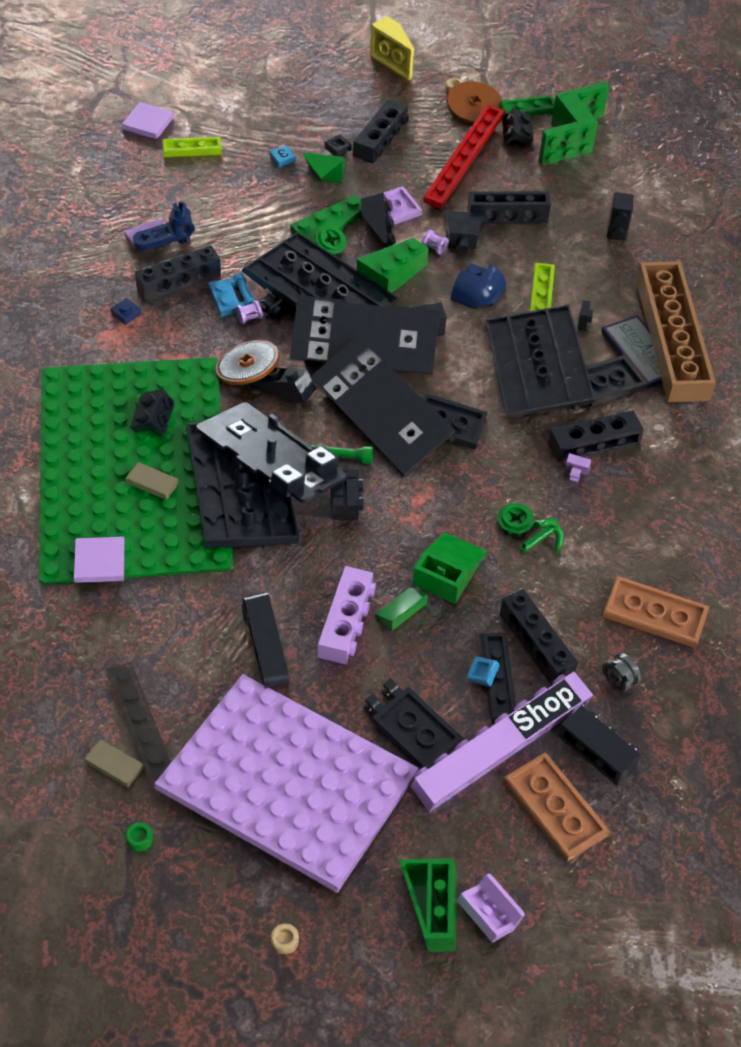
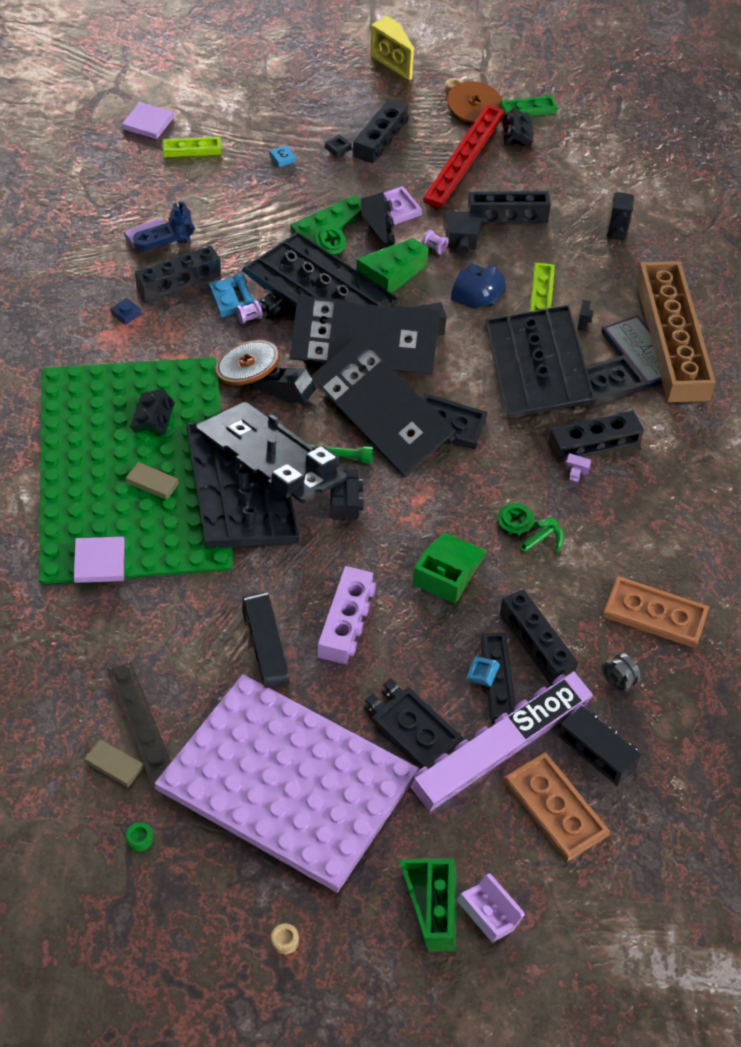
green slope [304,153,346,183] -> none
green slope [375,587,428,631] -> none
green bracket [538,81,609,166] -> none

